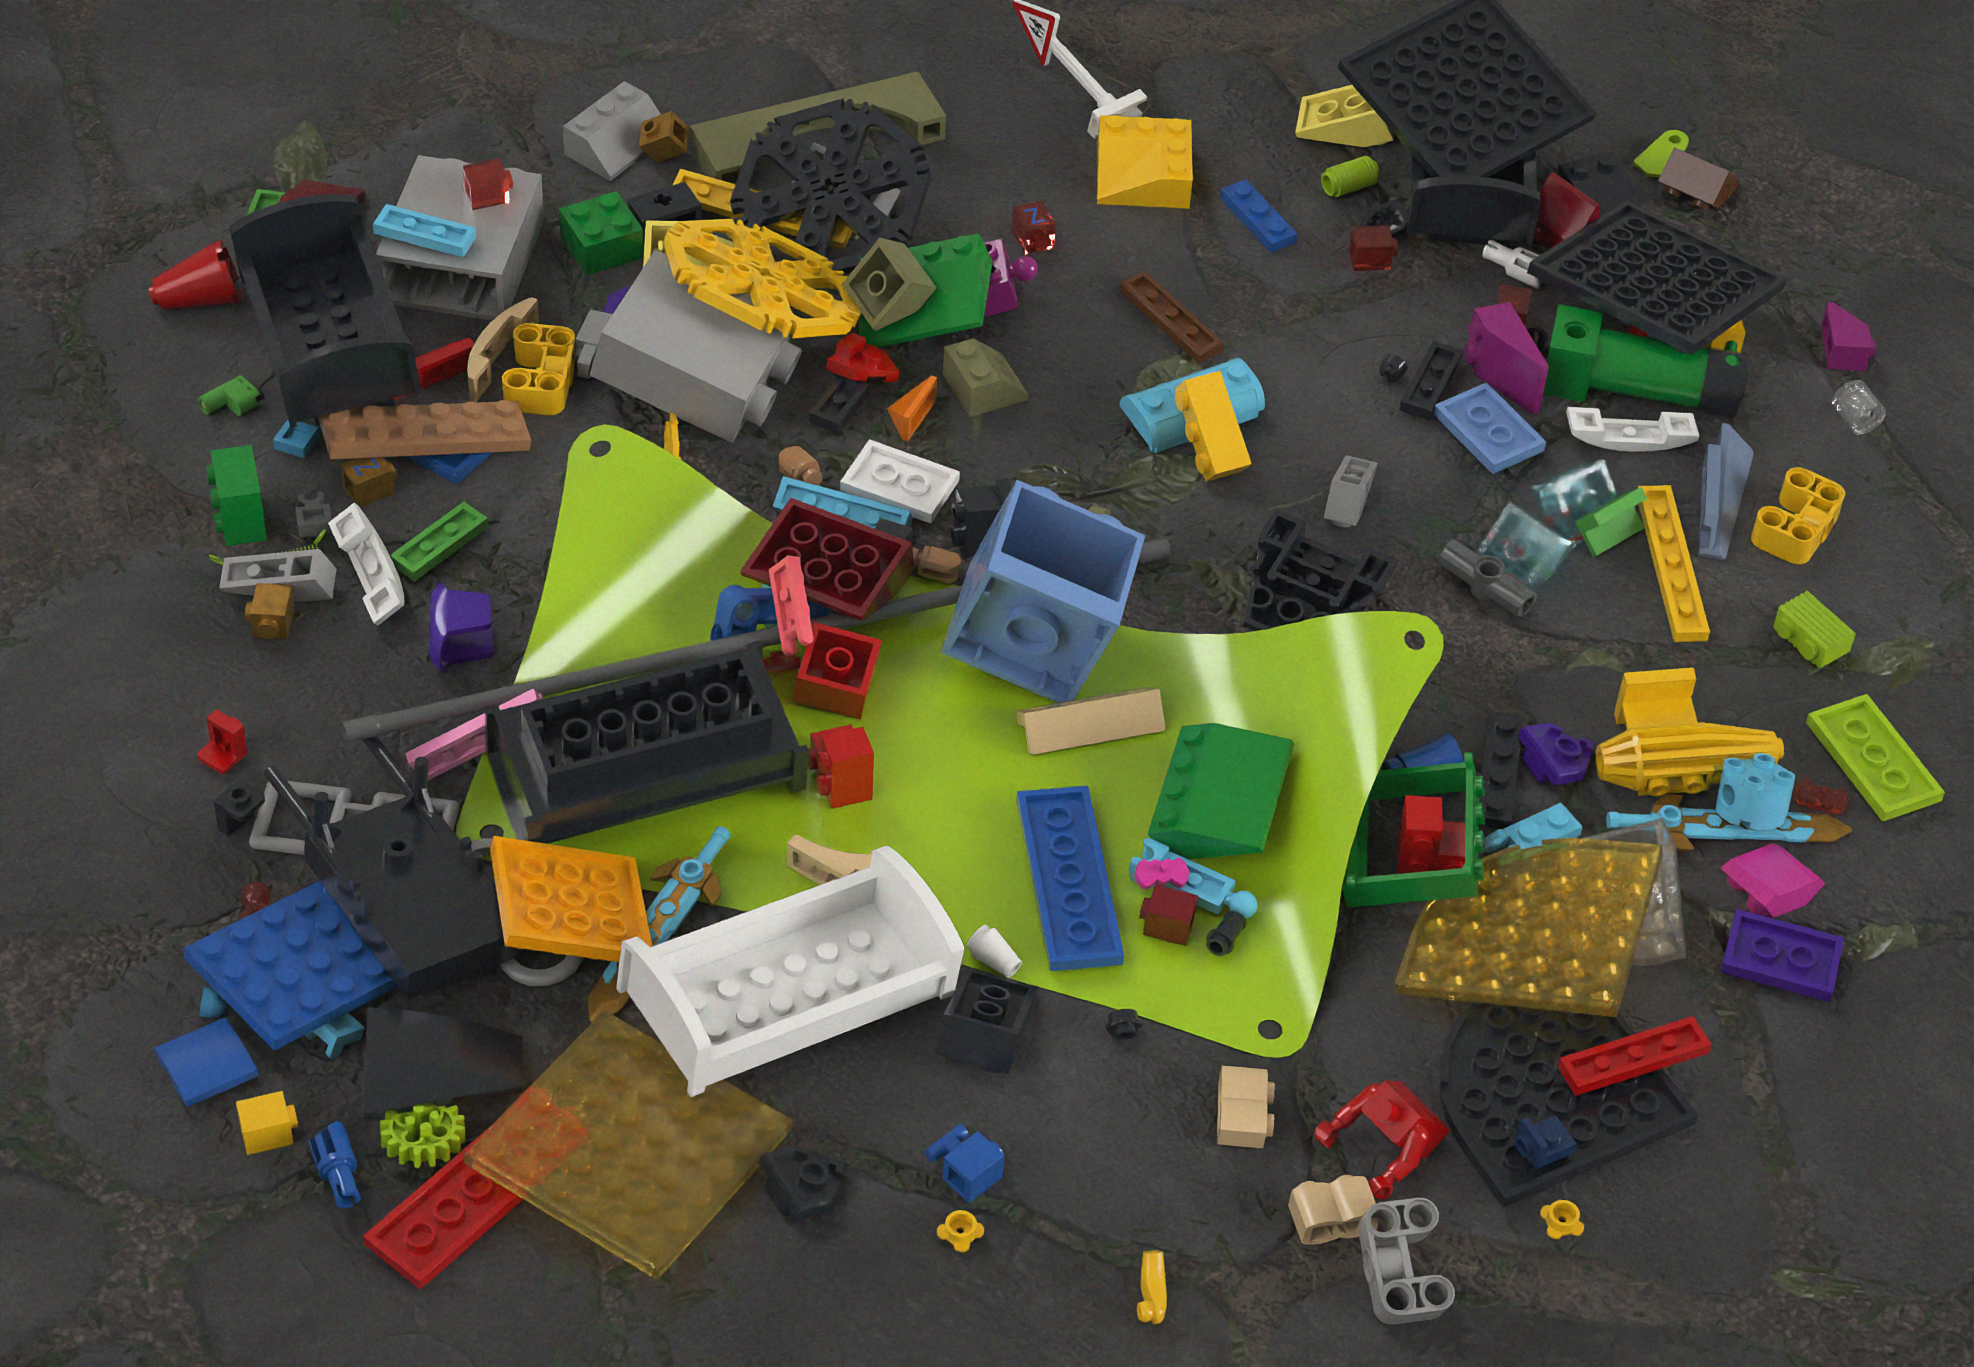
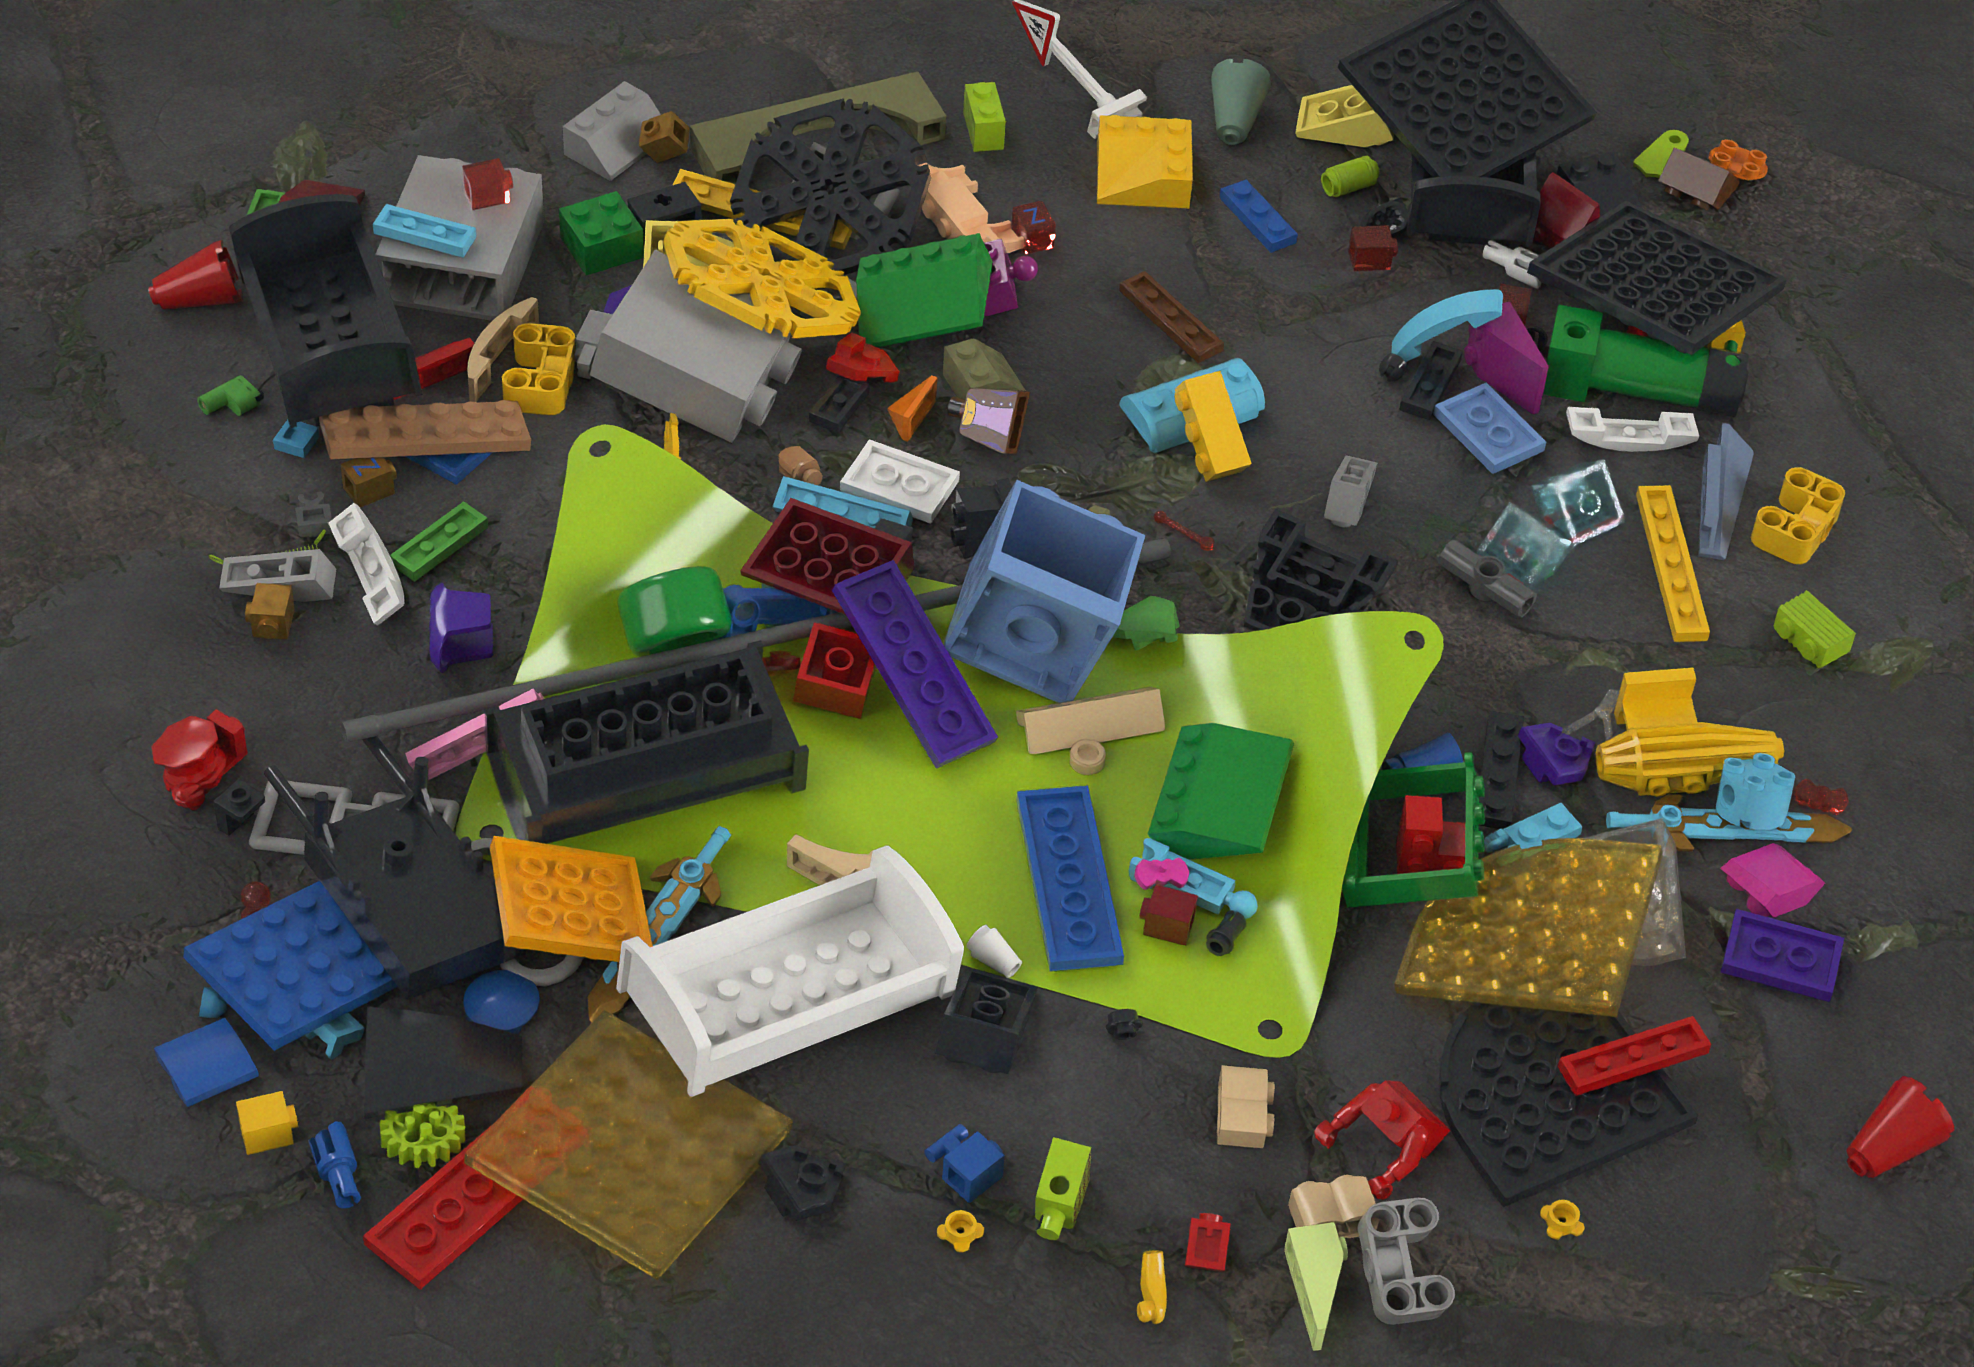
green brick [206,445,267,546] -> none
coral hinge [769,555,813,657] -> none
red brick [808,724,874,809] -> none
olive slope [842,238,936,330] -> none
medium nougat arm [912,546,961,584] -> none
dark blue bracket [1515,1115,1577,1169] -> none
bright green panel [1575,487,1647,557] -> none
lime plate [1806,694,1945,822] -> none
magenta slope [1820,302,1876,371] -> none
clear piece [1832,380,1886,434] -> none
none -> red piece [151,716,227,811]
none -> blue dish [463,970,540,1034]
none -> green wheel [617,566,732,657]
none -> dark purple plate [832,560,998,769]
none -> light nougat bracket [917,163,1024,253]
none -> torso [948,388,1030,454]
none -> lime brick [963,82,1006,152]
none -> lime torso [1035,1137,1091,1240]
none -> tan tile [1070,740,1106,775]
none -> bright green slope [1113,596,1180,650]
none -> clear red hinge [1154,510,1214,551]
none -> red bracket [1185,1213,1231,1272]
none -> sand green cone [1211,58,1271,145]
none -> yellowish green slope [1284,1222,1348,1351]
none -> medium azure slope [1391,289,1503,362]
none -> clear plant [1562,689,1619,741]
none -> orange dish [1708,139,1768,180]
none -> red cone [1847,1076,1954,1178]

